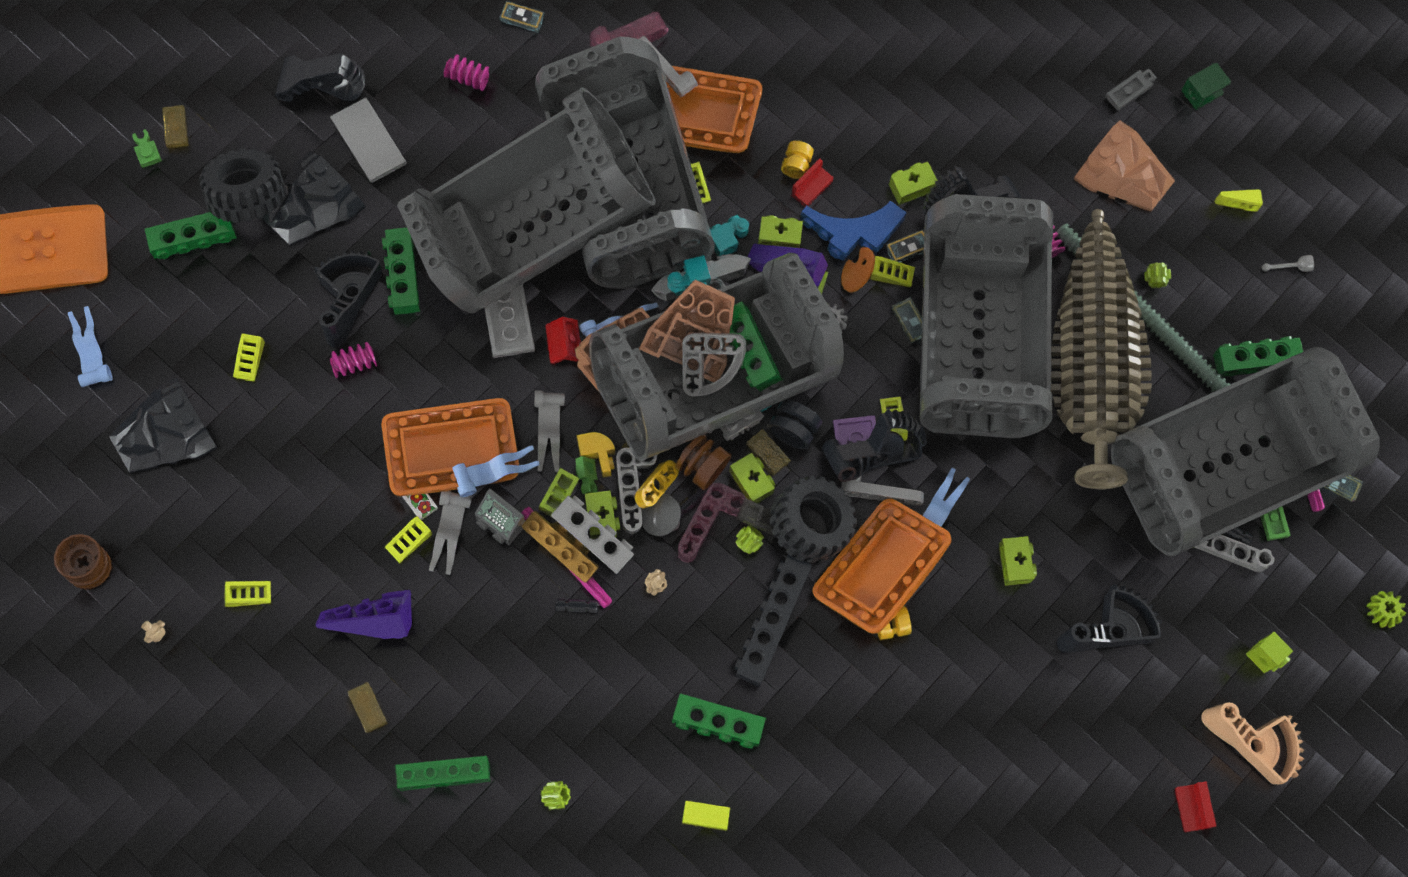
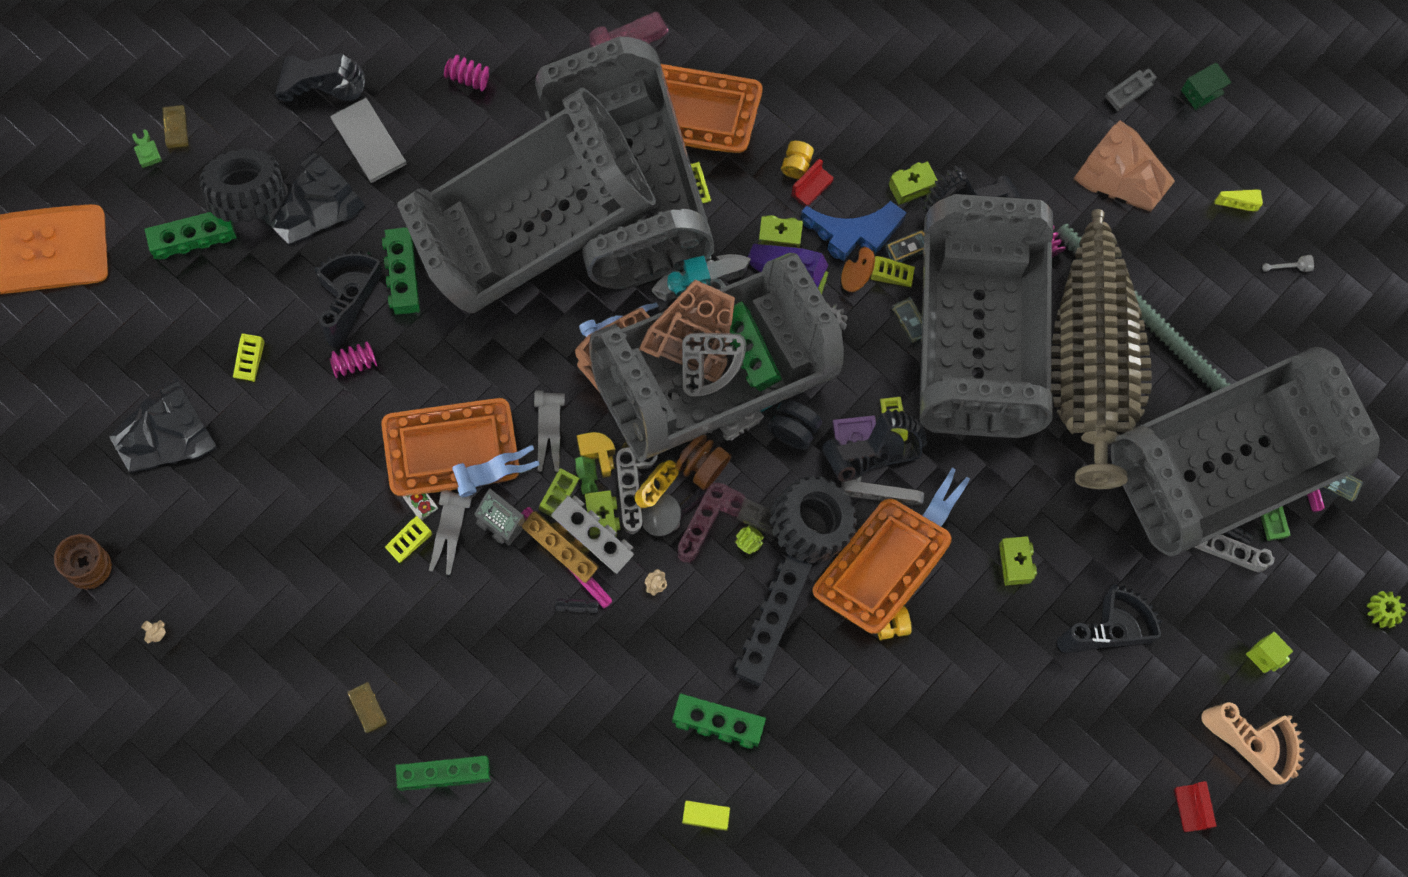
light blue flag [68,306,113,387] -> none
neon yellow slope [224,581,271,607] -> none
dark purple wedge [316,590,412,639] -> none
light grey tile [485,284,535,358] -> none
tile [500,1,544,32] -> none
lime gear [541,781,571,809] -> none
red panel [546,317,581,364] -> none
light grey beam [639,36,698,97] -> none
teal brick [710,215,749,256] -> none
lime brick [729,453,775,507] -> none
clear yellow plate [746,429,791,476] -> none
lime gear [1145,262,1171,288] -> none
green brick [1213,336,1303,377] -> none

